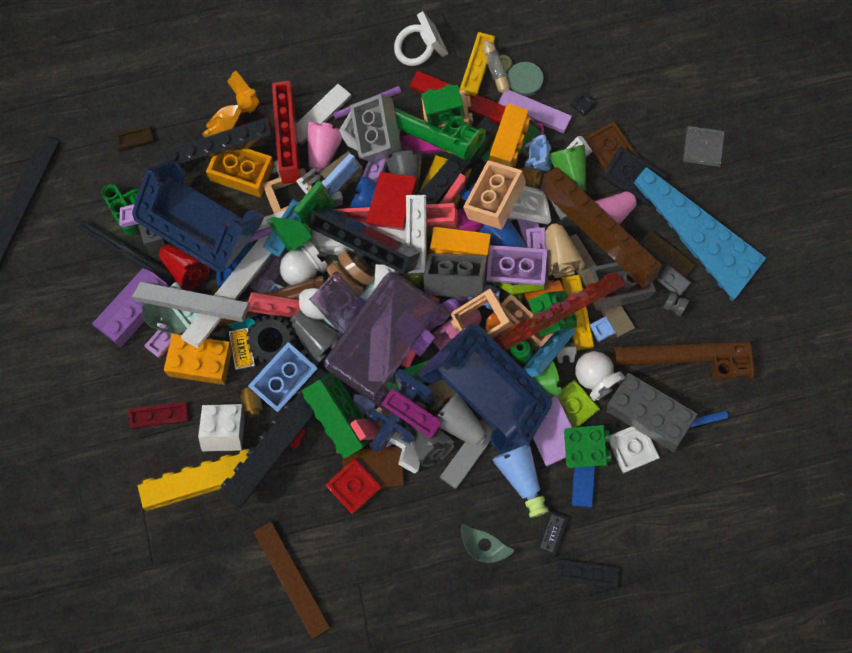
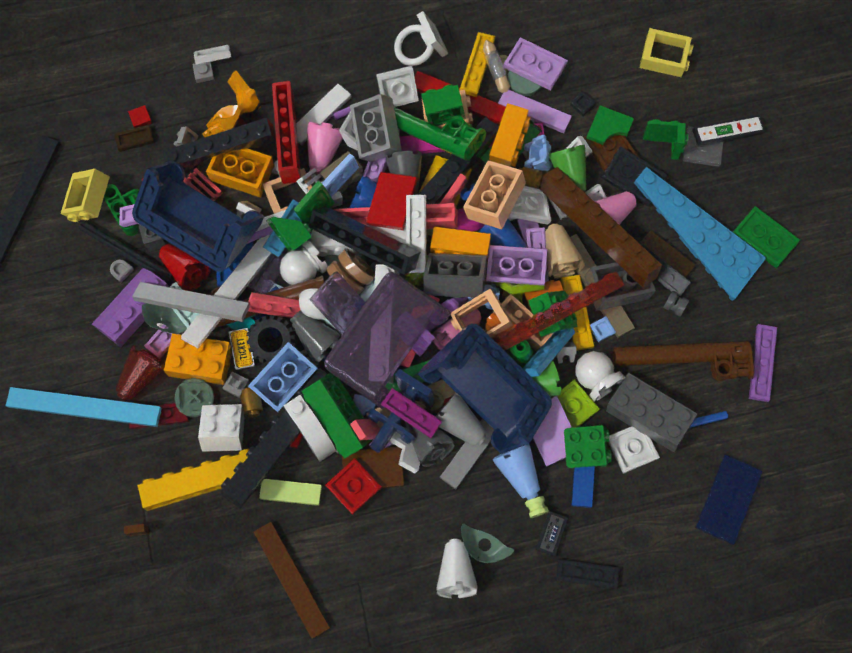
none -> medium azure tile [6,387,162,427]
none -> light yellow window [61,169,110,222]
none -> light grey tile [110,260,134,283]
none -> clear red cone [115,345,165,401]
none -> reddish brown tile [124,524,149,537]
none -> red tile [128,105,152,128]
none -> light grey tile [174,126,198,147]
none -> sand green tile [174,378,214,417]
none -> coral tile [183,168,223,201]
none -> light grey plate [193,62,214,83]
none -> white tile [194,45,231,65]
none -> light grey tile [223,372,250,398]
none -> white tile [236,201,262,218]
none -> yellowish green tile [259,479,322,506]
none -> white arch [284,395,336,462]
none -> white tile [376,66,419,107]
none -> white cone [436,539,478,598]
none -> lavender tile [503,37,568,91]
none -> white tile [585,184,607,201]
none -> green tile [586,106,634,145]
none -> light yellow window [640,28,693,77]
none -> green bracket [643,119,688,160]
none -> tile [692,115,765,146]
none -> clear blue tile [695,455,762,545]
none -> green tile [733,206,800,269]
none -> medium lavender tile [749,324,777,402]

